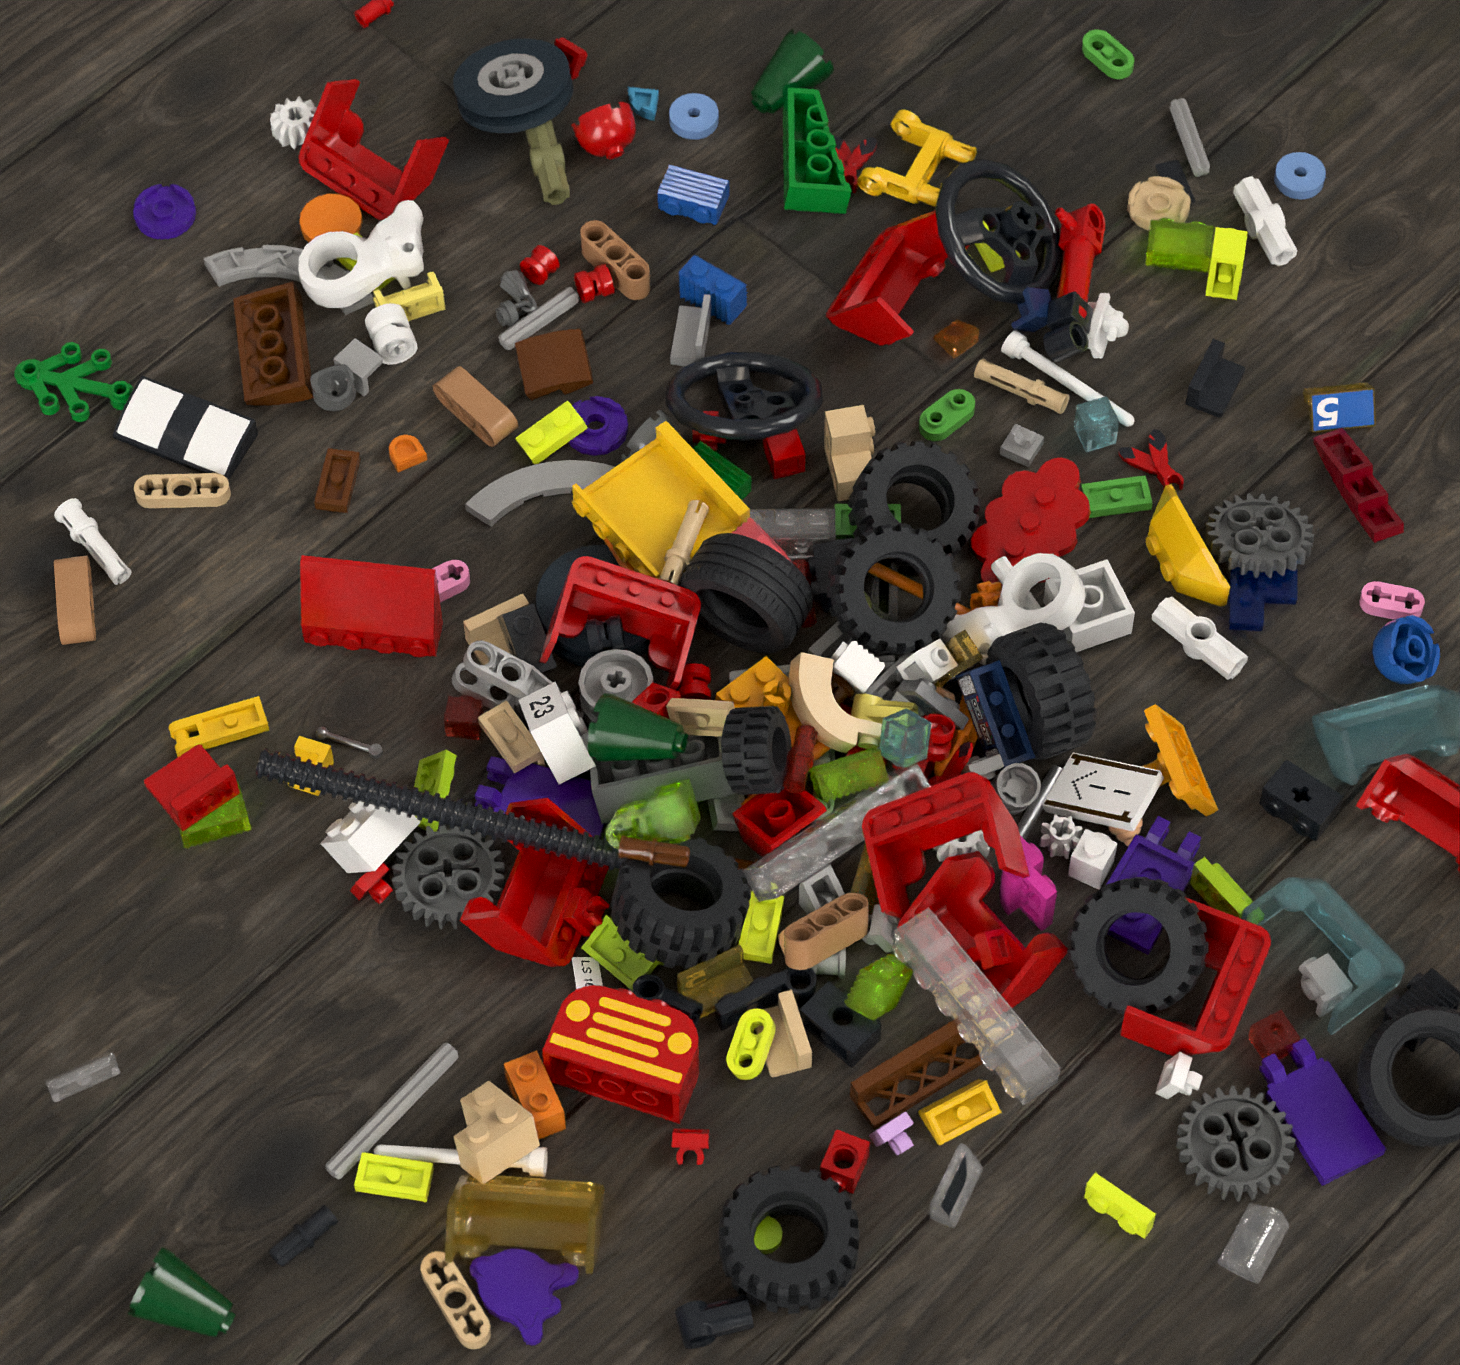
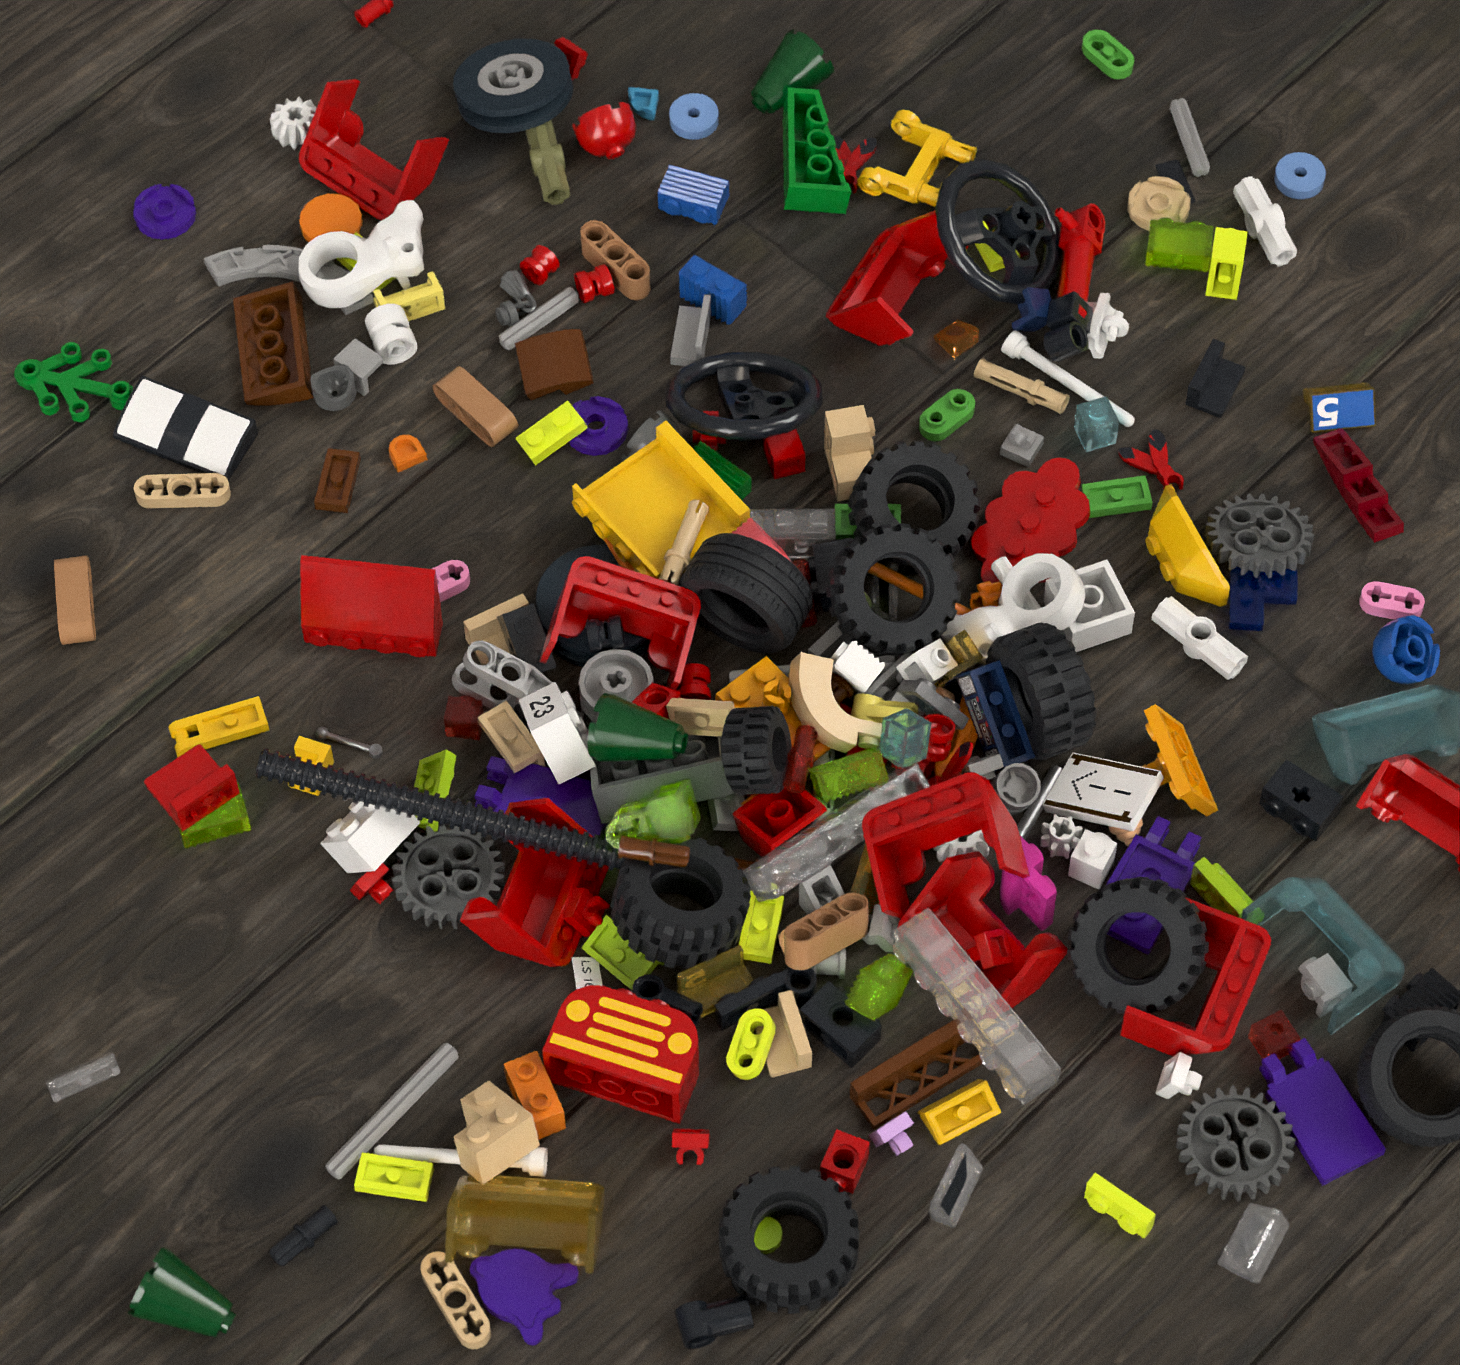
white pin [54,498,132,585] -> none
light grey tile [465,460,615,527] -> none

